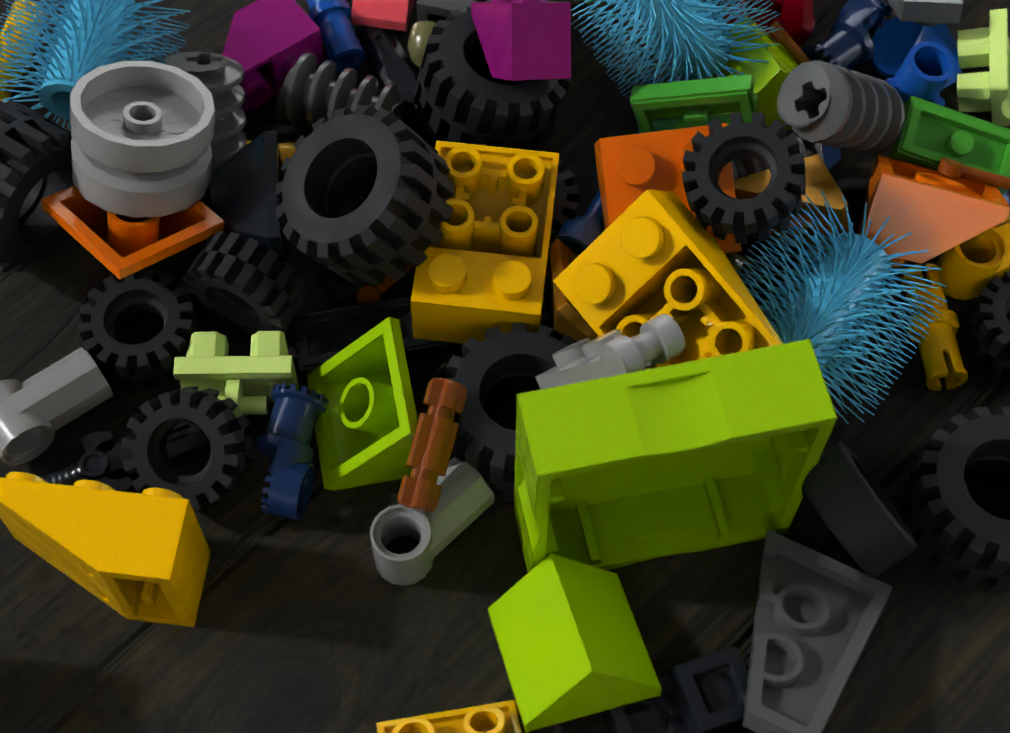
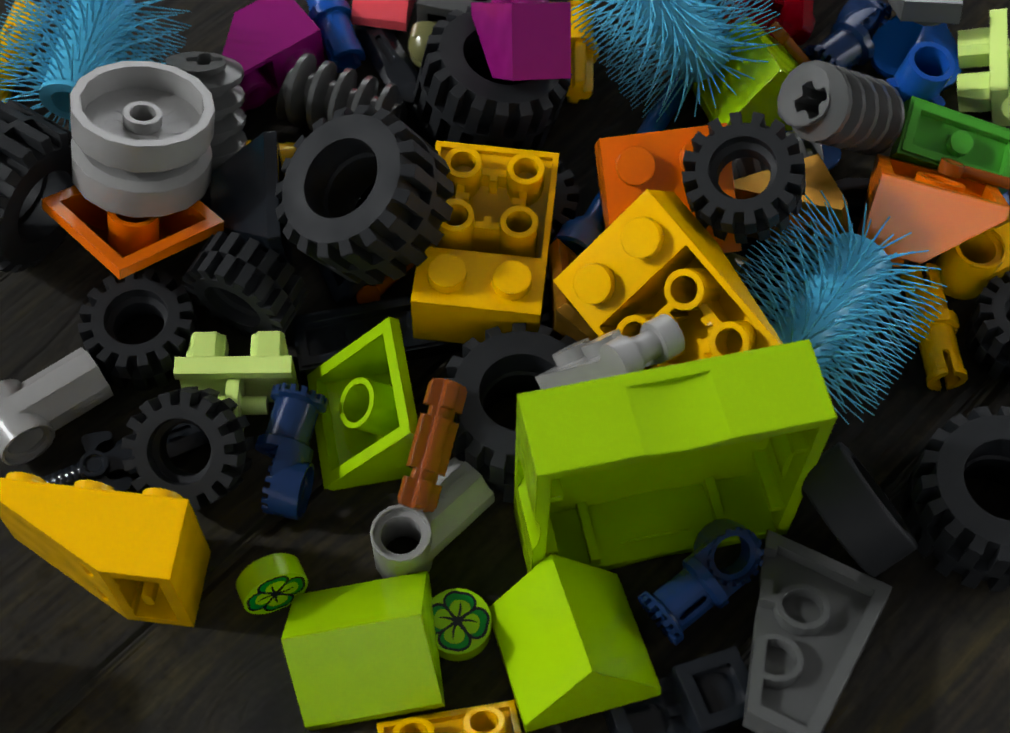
bright green tile [630,74,762,133] -> none
none -> lime tile [235,553,308,614]
none -> lime slope [281,571,445,731]
none -> tile [432,588,492,661]
none -> yellow axle [566,0,599,104]
none -> dark blue connector [638,518,764,646]

